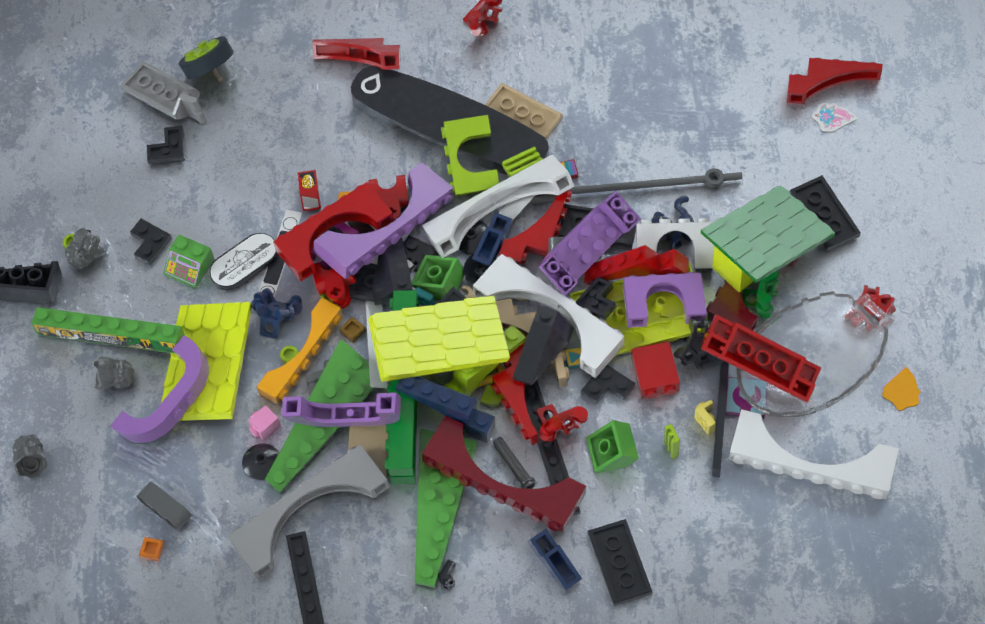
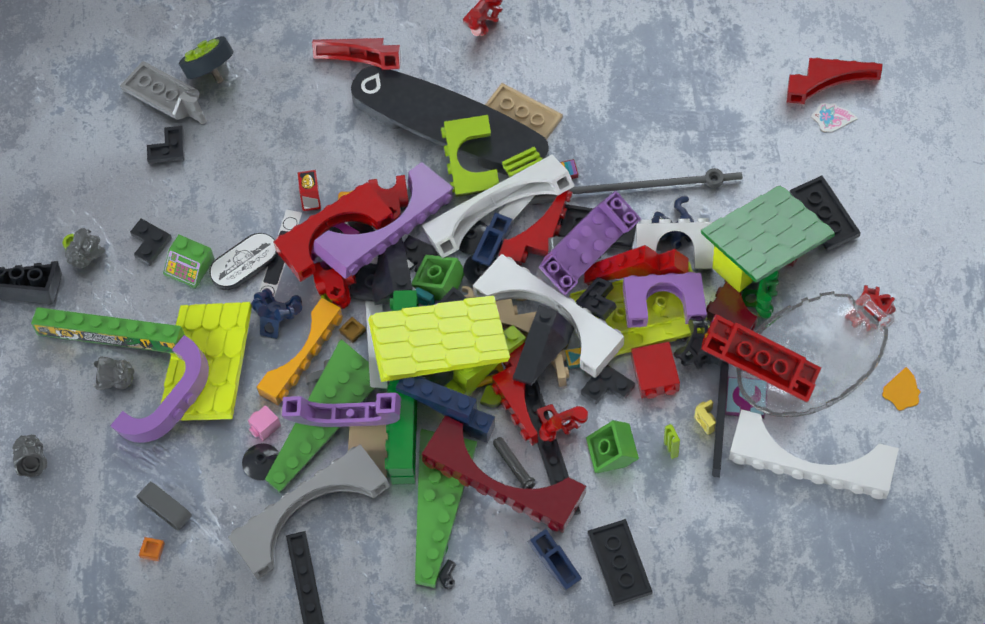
lime tile [280,345,299,364] -> none

